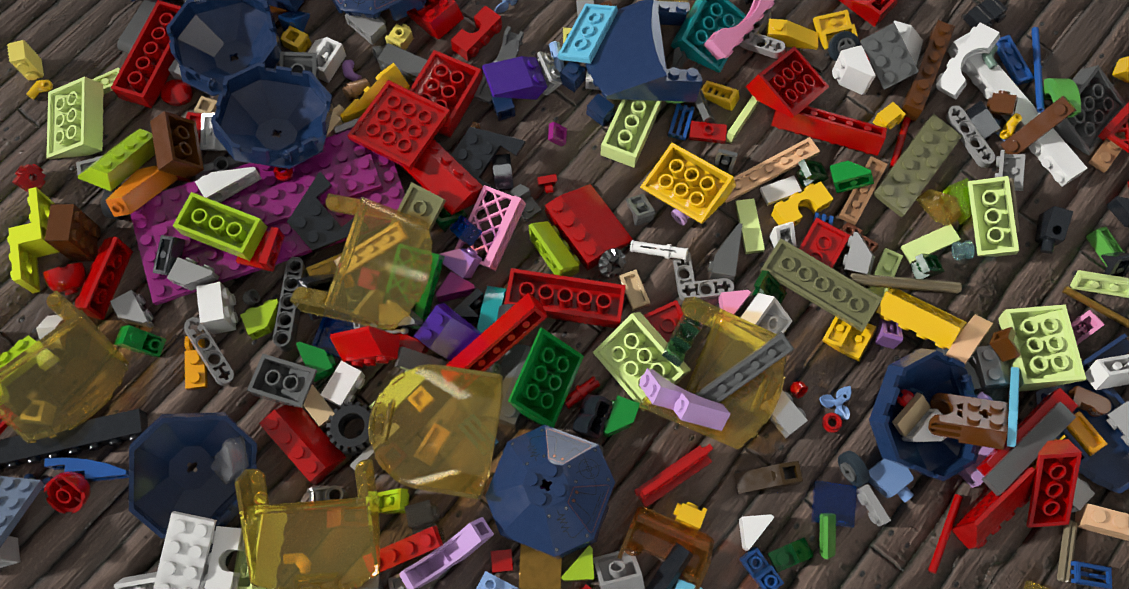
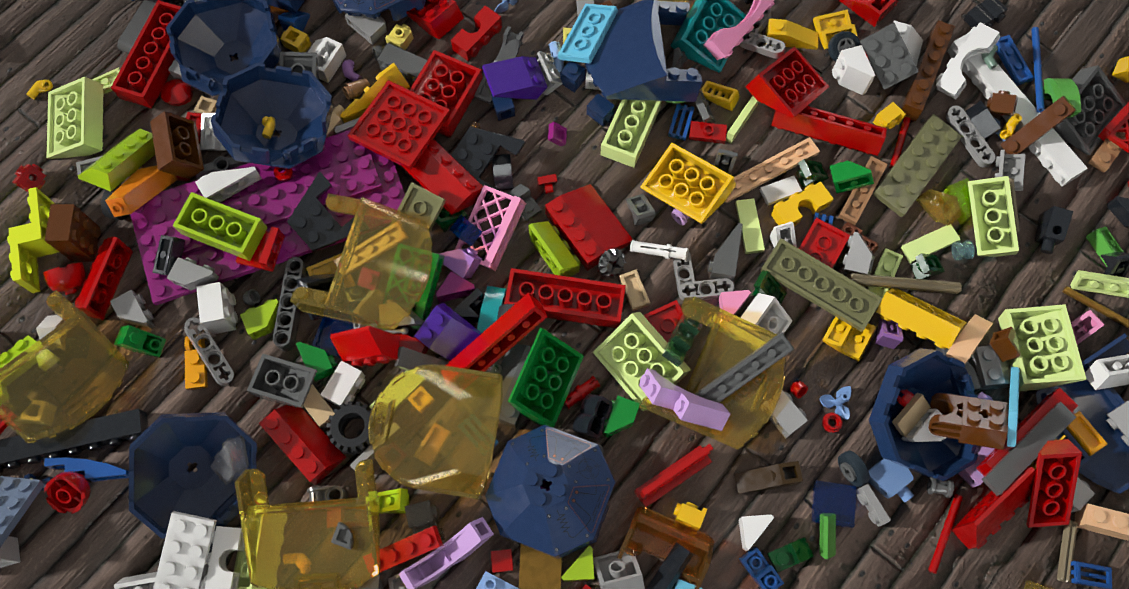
light yellow brick [7,40,44,80] -> none
reddish brown leg [1068,386,1111,417] -> none
none -> yellow arm [262,116,276,139]
none -> dark grey tile [331,522,354,550]
none -> dark grey bush [927,477,954,498]

